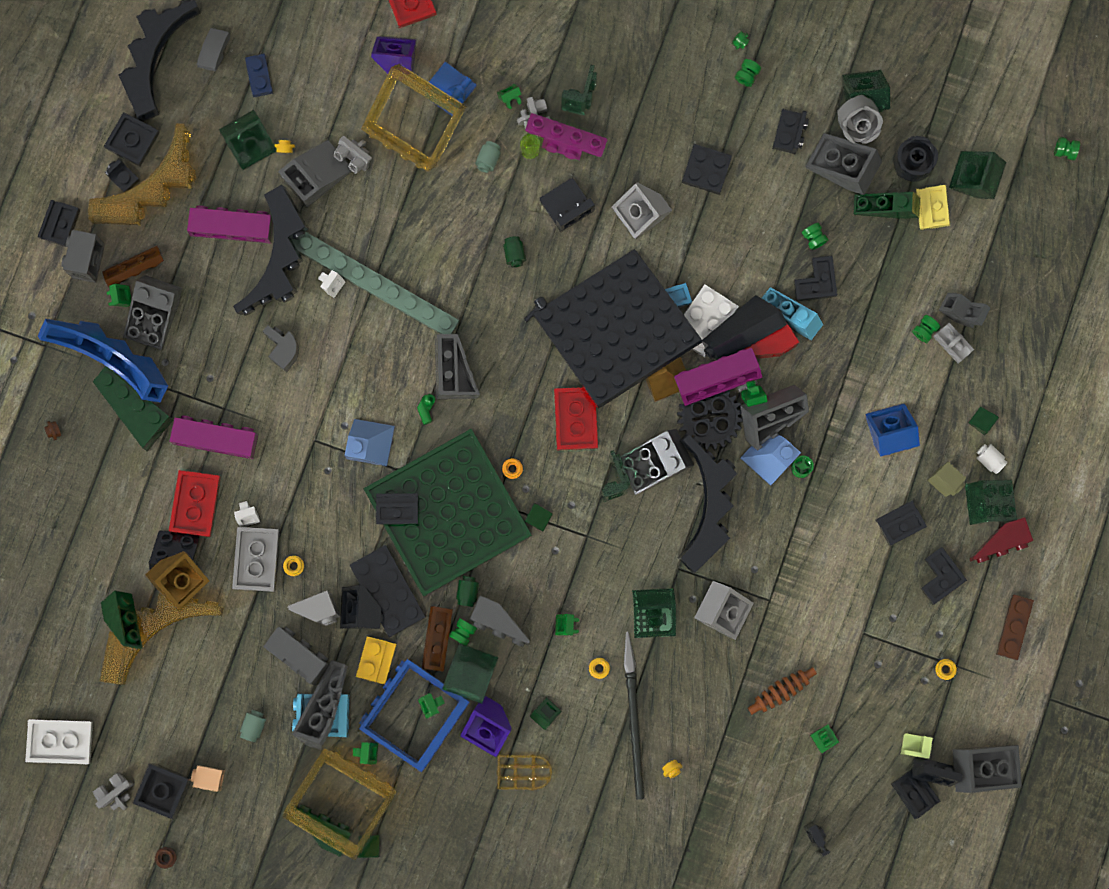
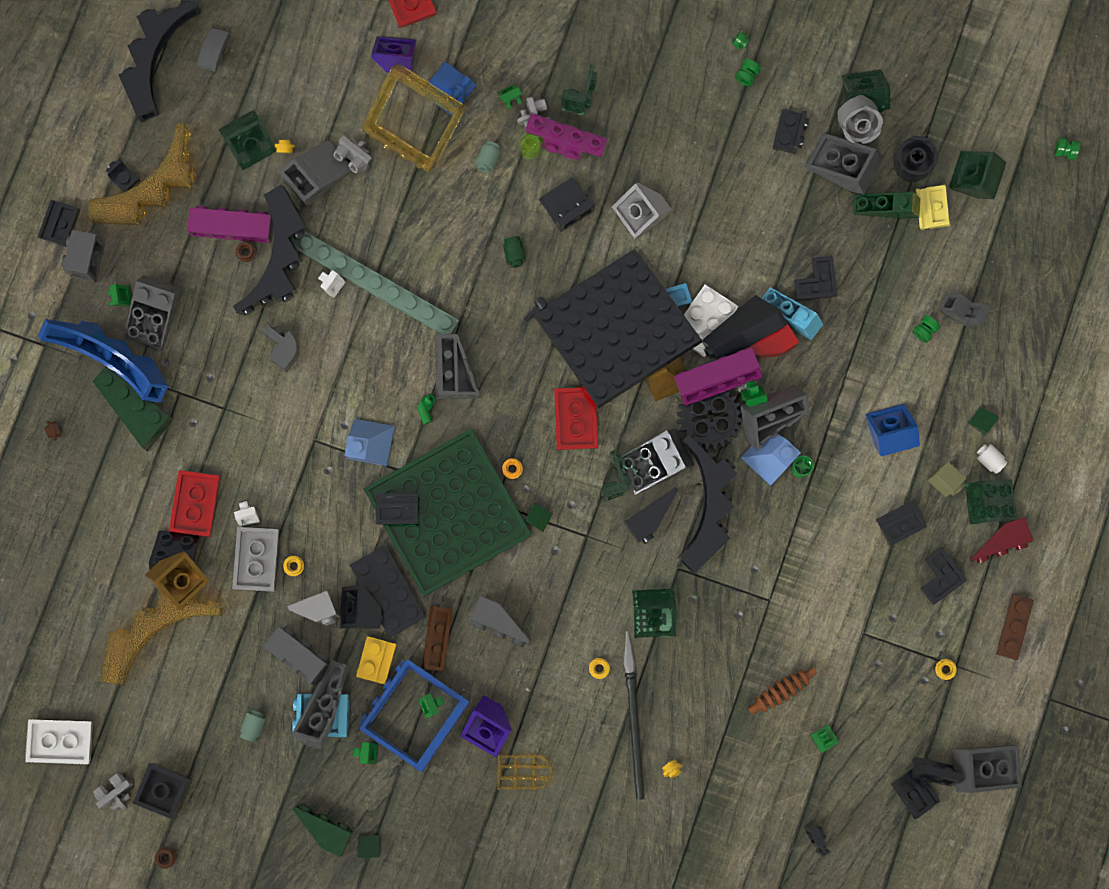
dark green slope [101,590,142,649] -> none
reddish brown plate [102,246,164,287] -> none
black plate [103,112,160,167] -> none
magenta brick [169,415,258,459] -> none
light nougat brick [191,766,225,792] -> none
dark blue plate [245,54,273,98] -> none
clear yellow window [283,748,397,861] -> none
clear green slope [443,643,499,703] -> none
green wheel [449,618,477,647] -> none
dark green brick [456,576,479,607] -> none
dark green slope [530,697,562,730] -> none
green tile [555,614,579,636] -> none
black plate [682,144,732,195] -> none
light grey slope [694,581,754,640] -> none
green wheel [801,222,829,250] -> none
yellowish green panel [901,733,933,759] -> none
light grey hips [933,323,974,364] -> none
none -> reddish brown plate [235,242,256,262]
none -> black slope [624,487,678,544]

